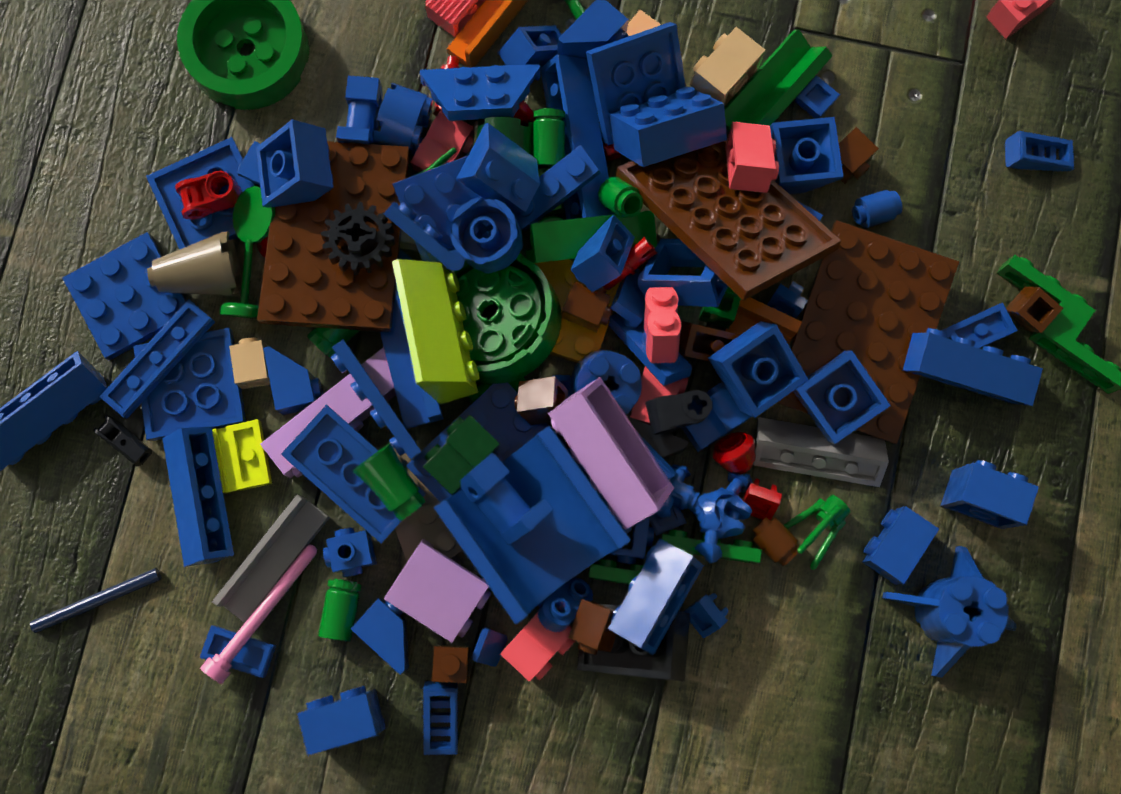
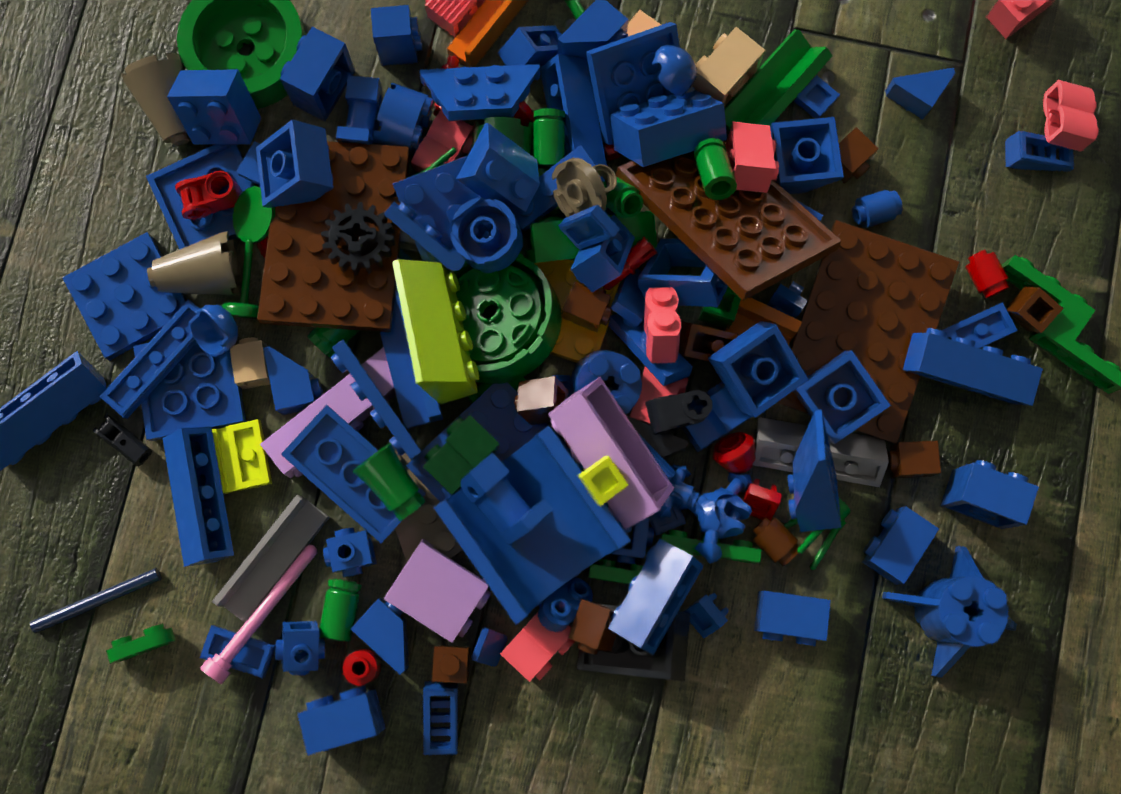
none -> green plate [106,624,176,664]
none -> dark tan cone [121,53,190,146]
none -> blue brick [167,69,262,145]
none -> blue hair [189,305,238,357]
none -> blue brick [275,621,325,675]
none -> blue brick [280,26,355,121]
none -> red brick [343,650,381,686]
none -> blue brick [371,5,423,66]
none -> dark tan tile [552,158,617,217]
none -> blue tile [558,204,620,249]
none -> neon yellow plate [578,455,628,506]
none -> blue hair [652,45,697,97]
none -> green piece [694,138,737,200]
none -> blue brick [754,591,831,646]
none -> blue slope [788,410,841,532]
none -> blue slope [885,68,955,120]
none -> reddish brown brick [887,441,941,478]
none -> red brick [965,249,1010,299]
none -> coral brick [1043,80,1099,152]

